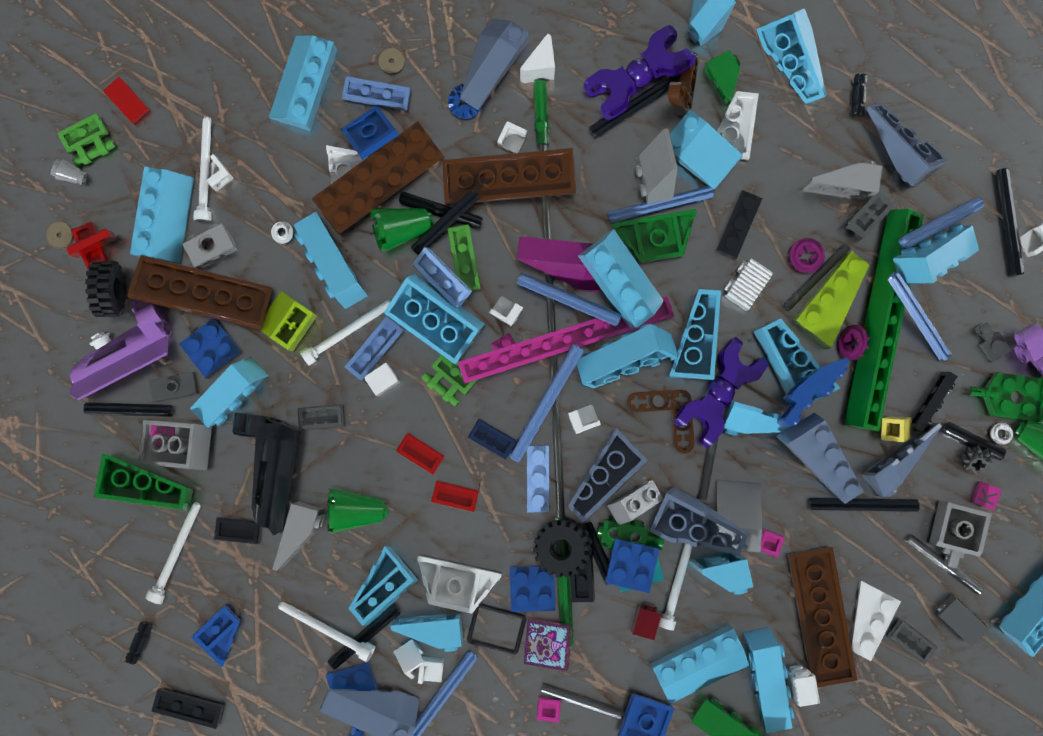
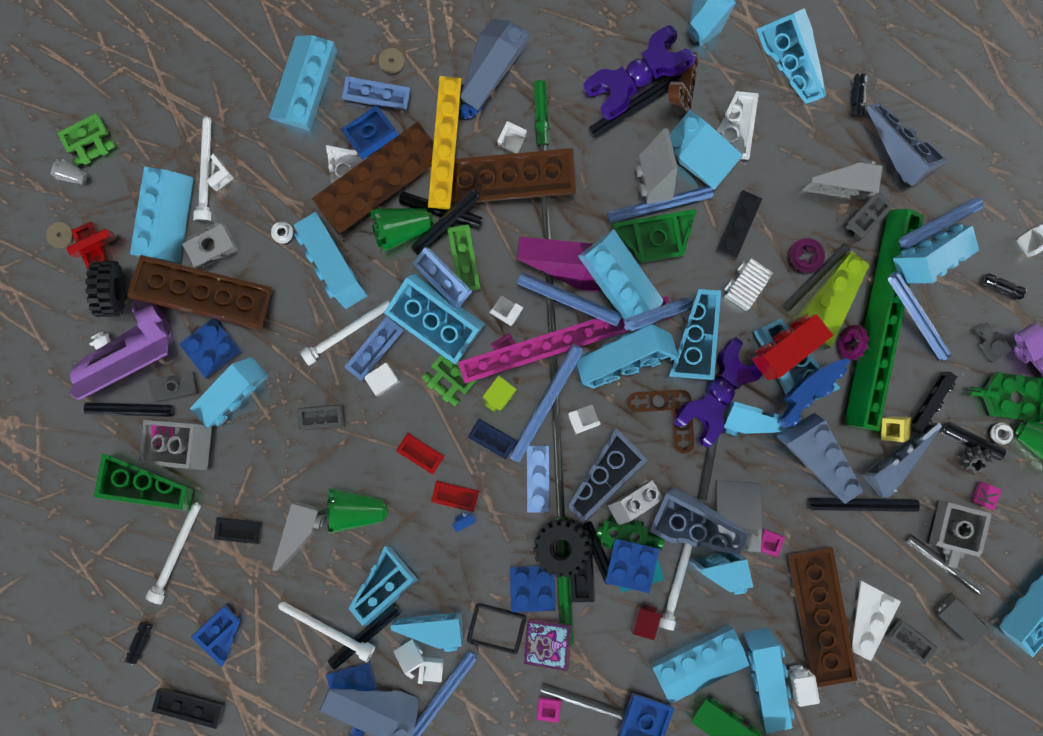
red tile [103,77,150,124] -> none
black panel [232,413,298,536] -> none
lime slope [259,291,318,352] -> none
white wing [417,555,502,614] -> none
white slope [520,34,555,83] -> none
green slope [704,50,741,106] -> none
black axle [996,168,1024,276] -> none
none -> yellow plate [428,76,462,209]
none -> blue plate [452,512,477,533]
none -> lime brick [483,376,517,412]
none -> medium blue axle [624,297,693,331]
none -> red brick [751,314,834,380]
none -> black axle [982,273,1027,299]

